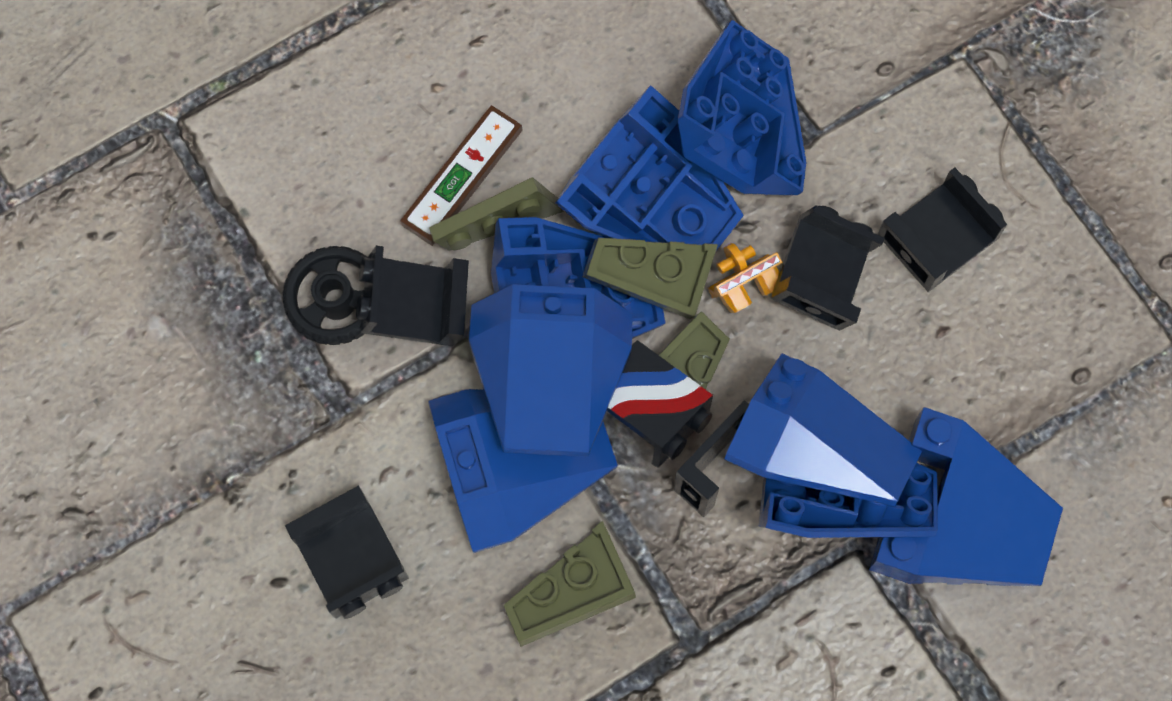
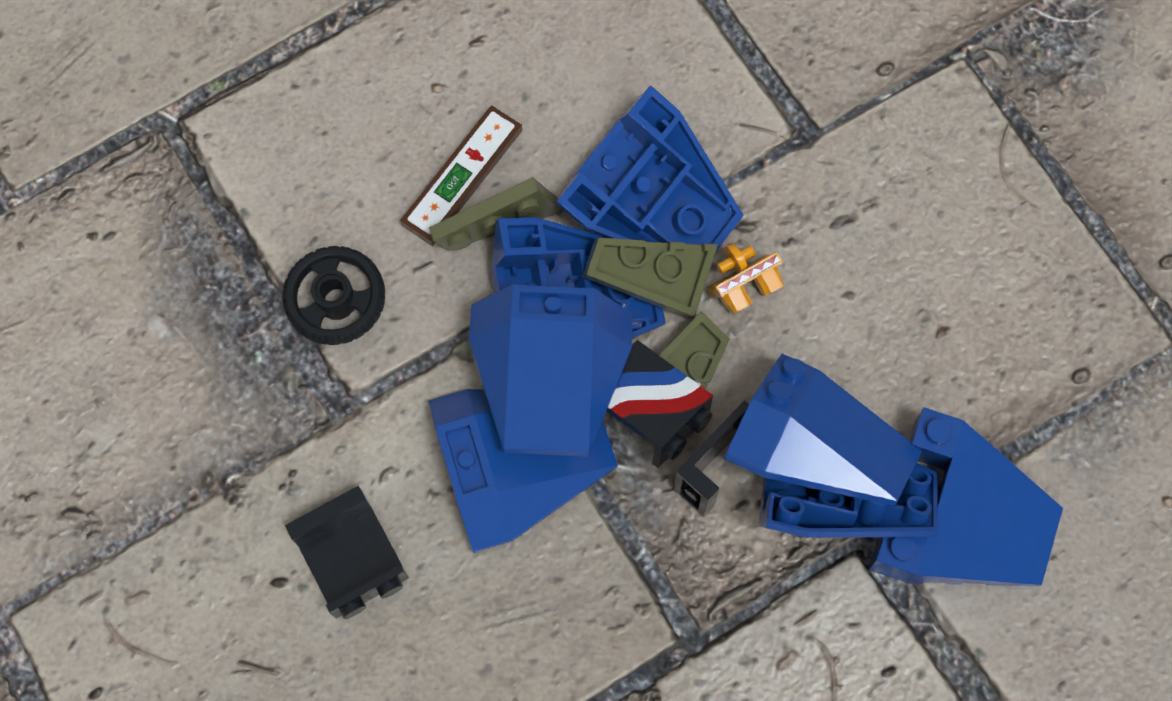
black panel [356,245,469,346] -> none
olive wing [504,520,636,647] -> none
blue wedge [678,20,807,195] -> none
black panel [771,205,885,331] -> none
black panel [877,167,1007,292] -> none

